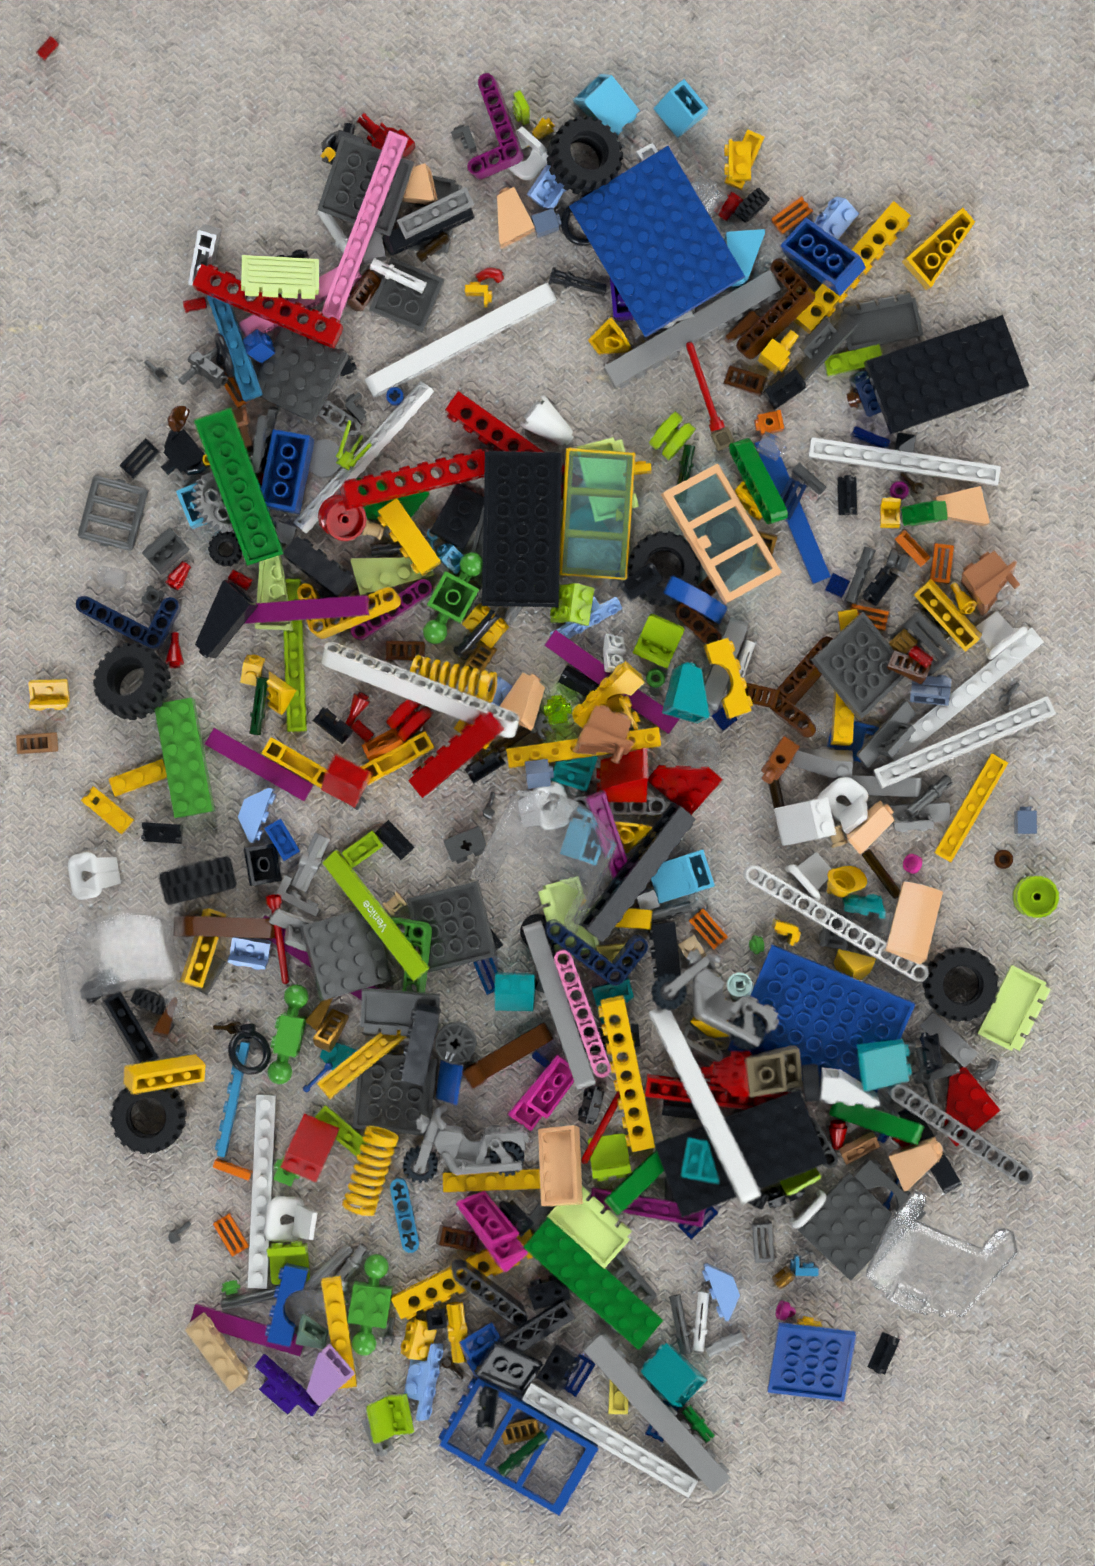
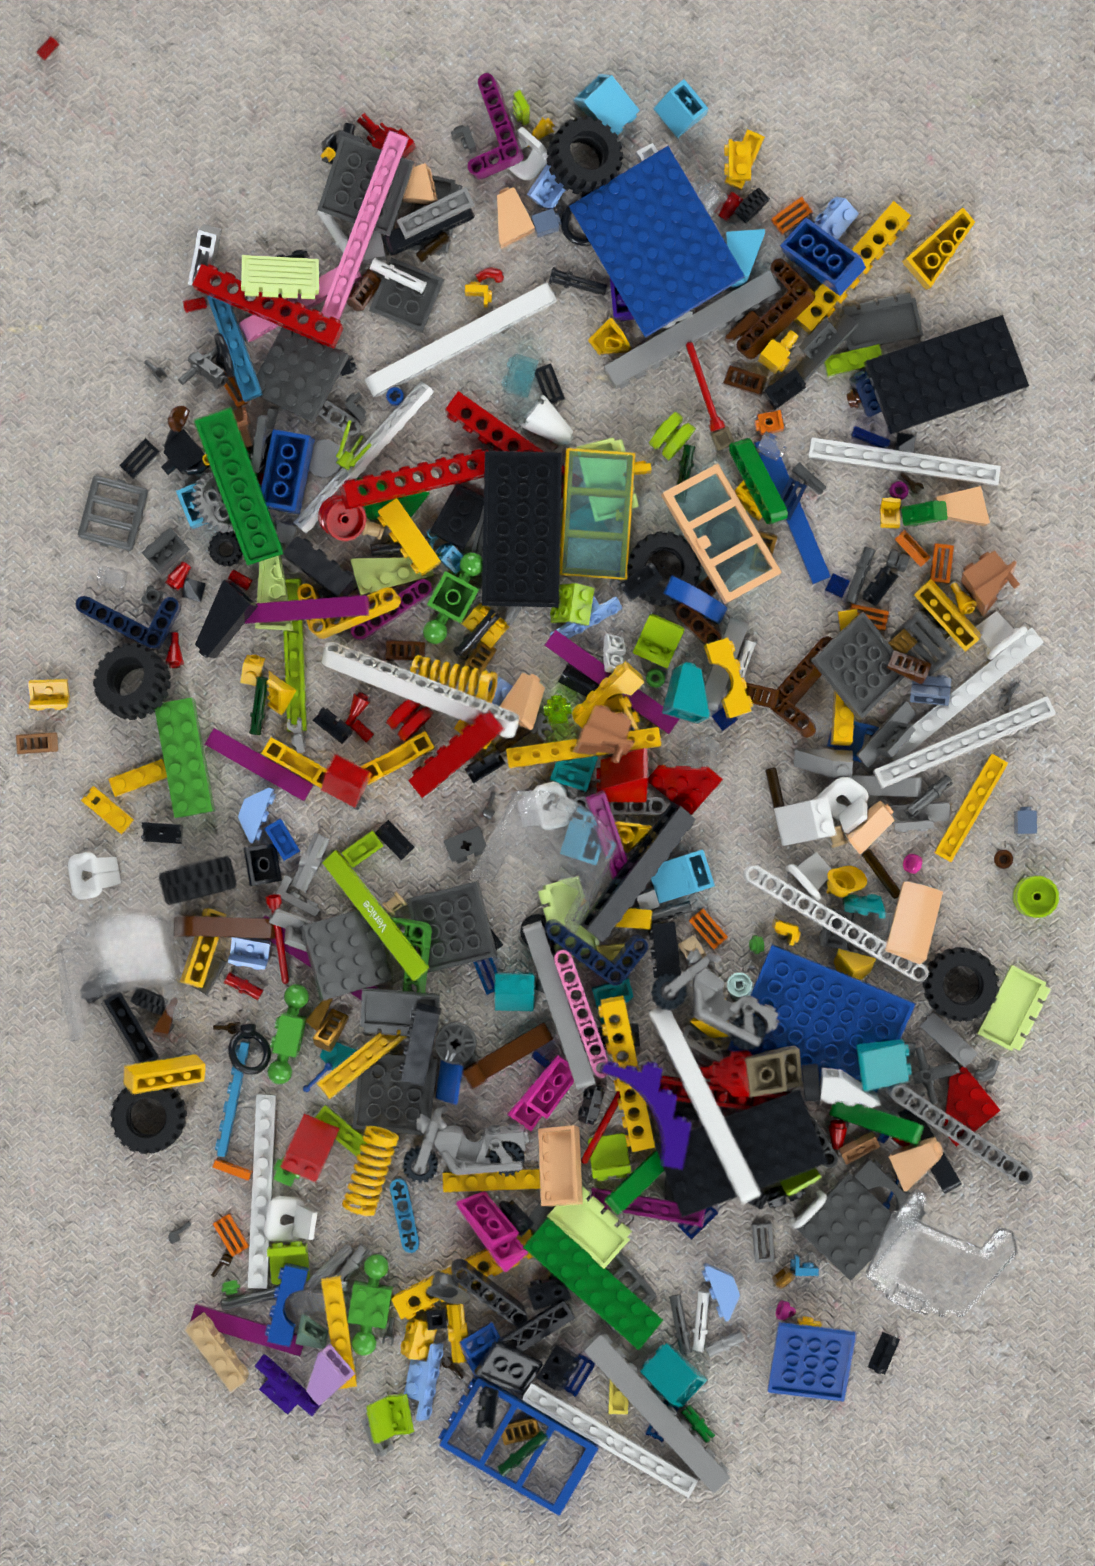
blue brick [243,329,275,363] -> none
orange tile [361,729,404,761] -> none
reddish brown slope [436,1225,479,1252] -> none
sand blue brick [525,759,554,789] -> none
teal wing [681,1138,719,1184] -> none
dark orange torso [761,736,800,784] -> none
black hinge [837,475,857,515] -> none
red piece [909,645,933,668] -> none
black hinge [919,1032,943,1075] -> none
none -> black slope [182,578,206,602]
none -> dark brown hand [211,1254,233,1278]
none -> red pin [224,972,264,1001]
none -> light grey plate [287,717,306,753]
none -> dark grey piece [427,1271,470,1304]
none -> clear light blue brick [501,354,538,398]
none -> black tile [533,363,565,404]
none -> dark purple arch [600,1061,691,1169]

